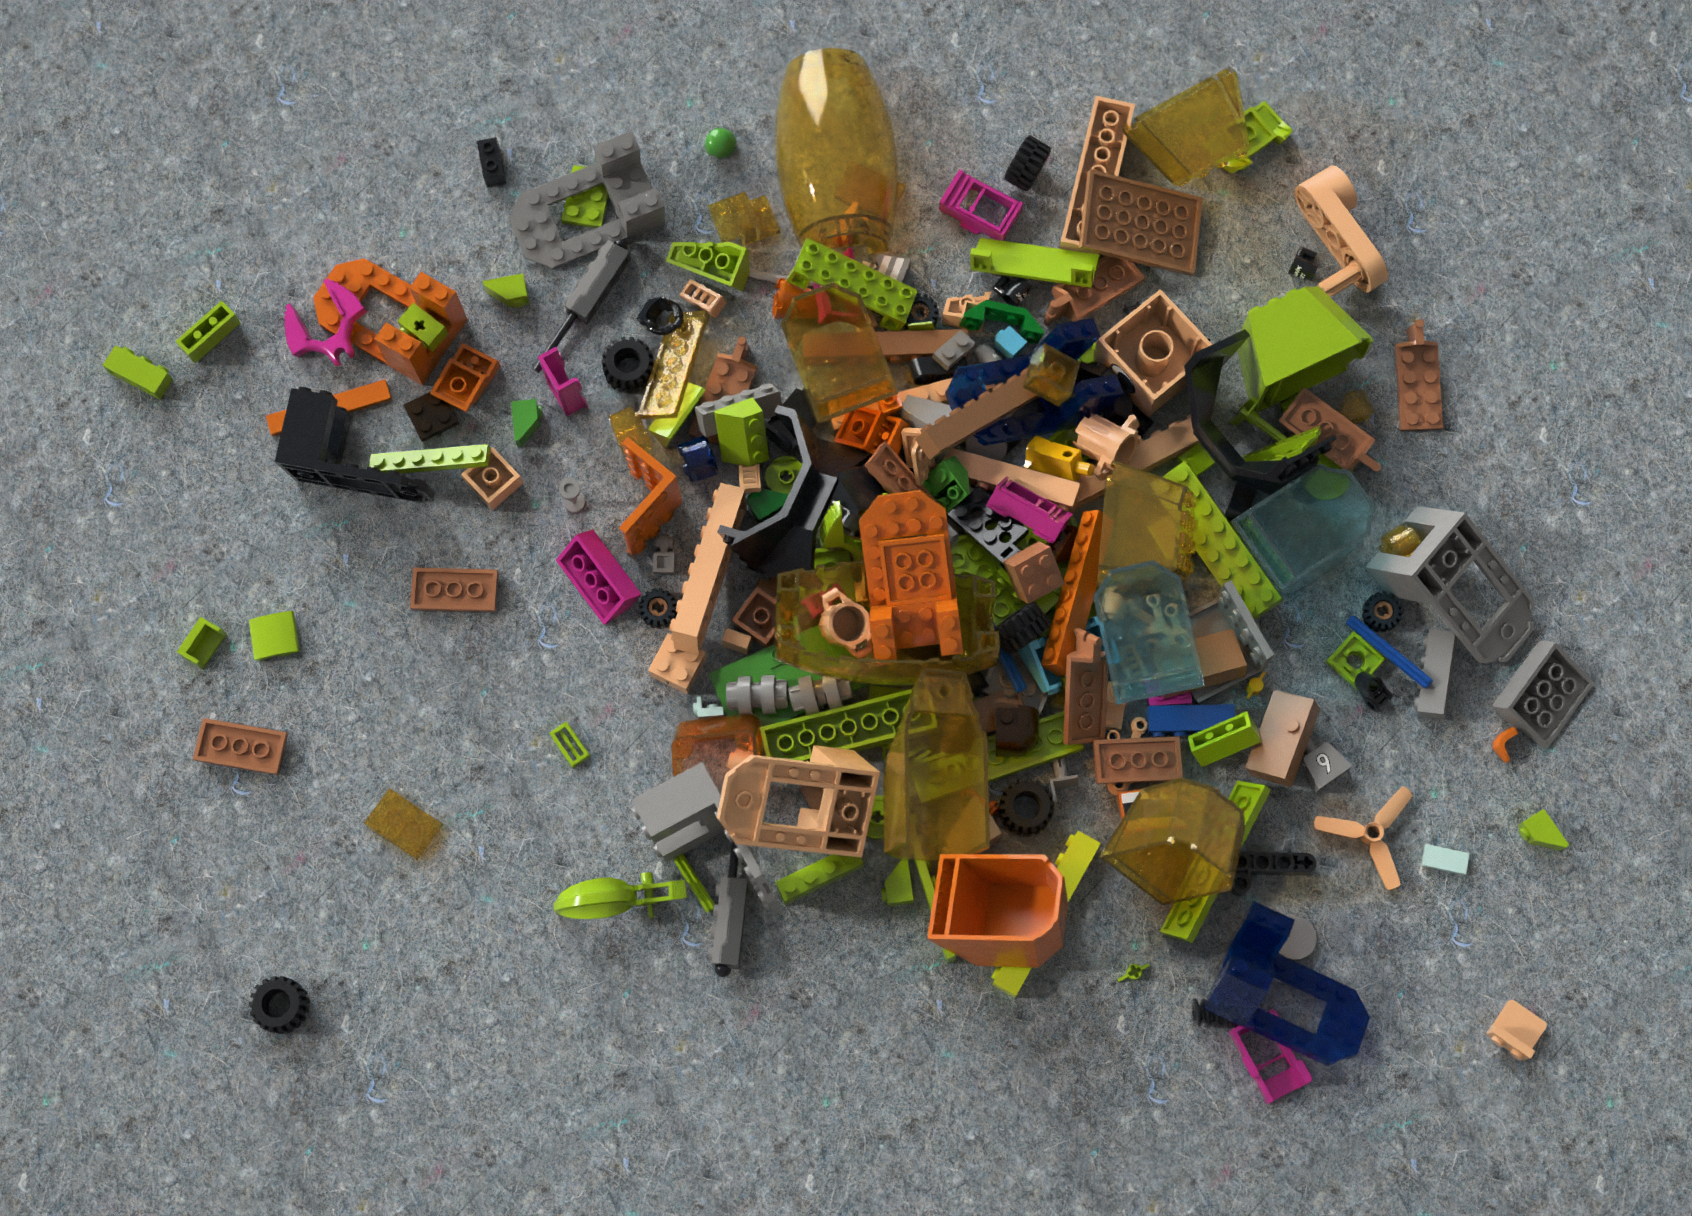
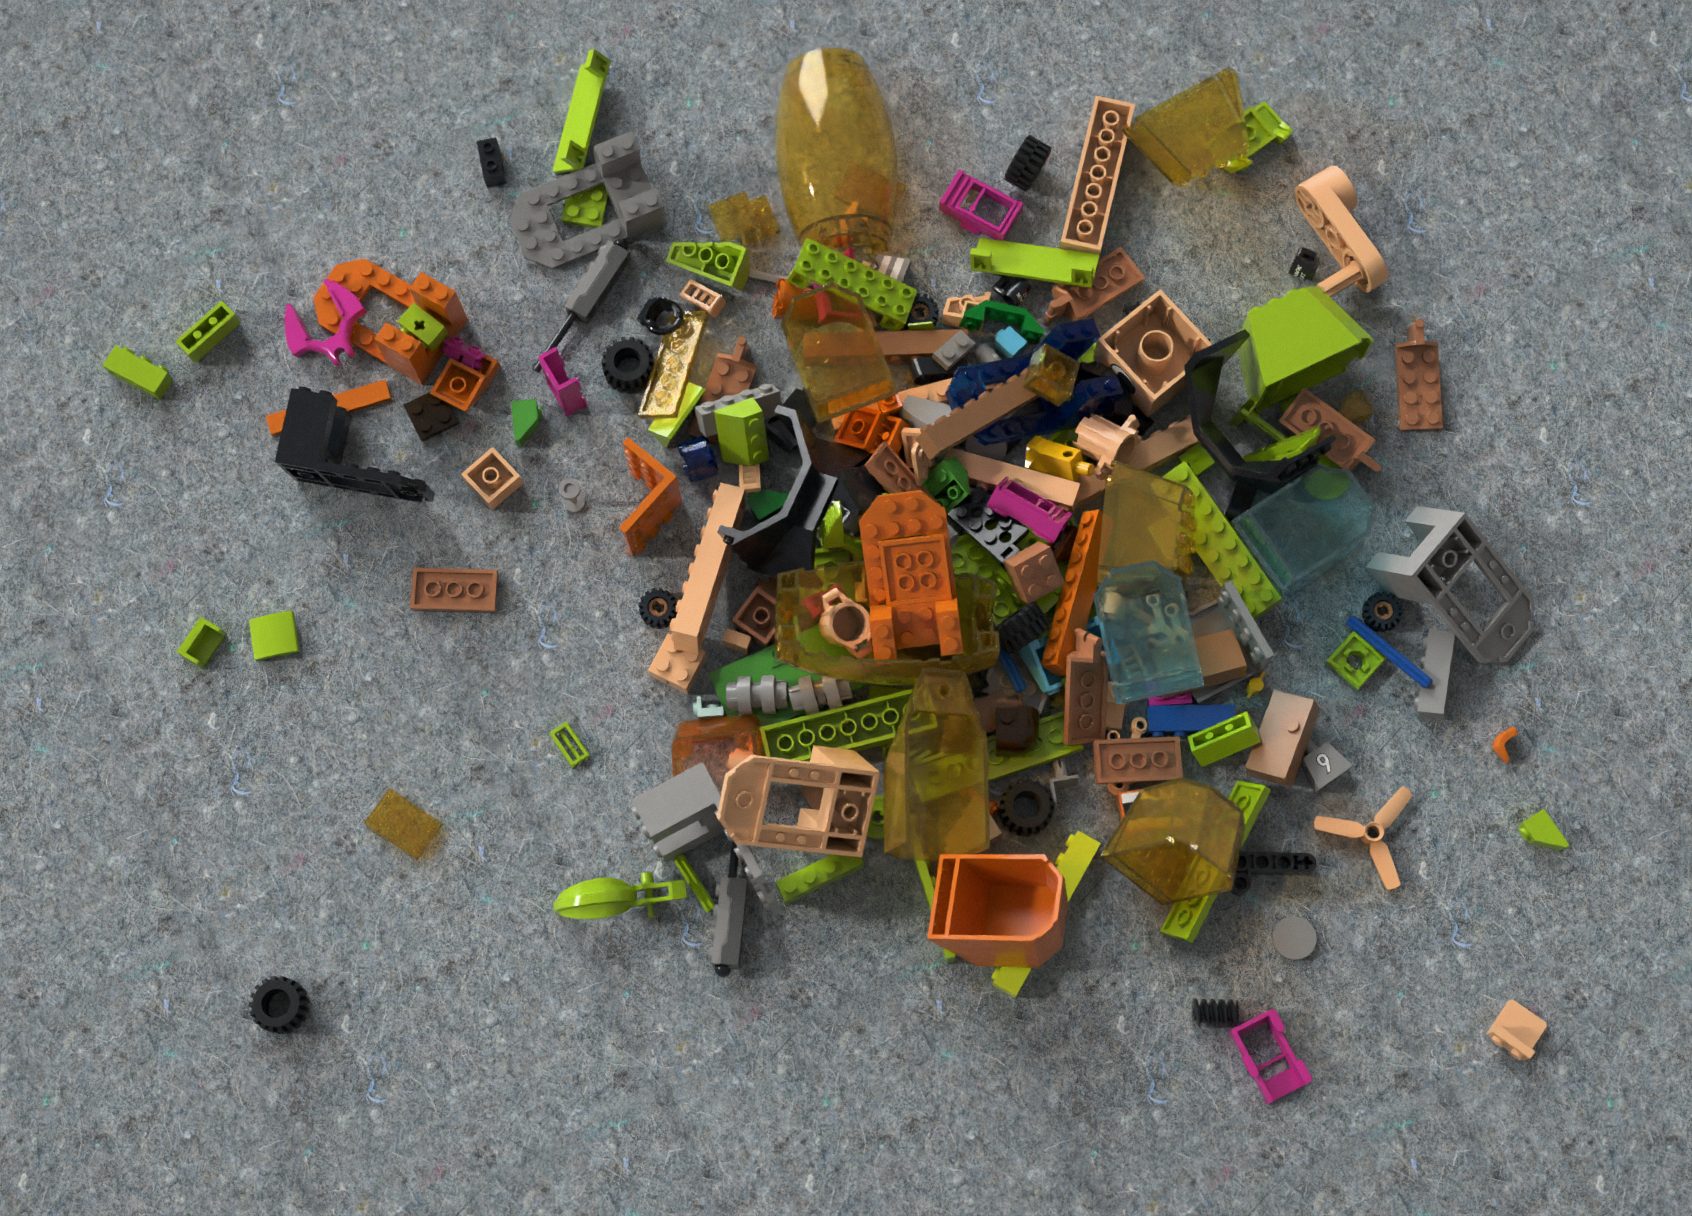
nougat plate [193,718,288,775] -> none
lime plate [369,444,491,474] -> none
lime slope [483,273,530,308] -> none
dark pink slope [556,530,642,625] -> none
clear yellow brick [608,406,653,464] -> none
light grey plate [653,535,675,574] -> none
bright green hair [704,128,736,159] -> none
lime plate [765,456,802,494] -> none
lime slope [881,857,914,907] -> none
medium nougat plate [1079,169,1203,276] -> none
lime piece [1117,963,1150,982] -> none
clear blue bracket [1203,901,1370,1066] -> none
black piece [1355,671,1393,713] -> none
clear yellow brick [1379,523,1422,557] -> none
light aqua tile [1421,844,1469,875] -> none
light grey slope [1492,640,1594,749] -> none
none -> dark pink hinge [443,336,488,369]
none -> lime bracket [552,49,611,174]

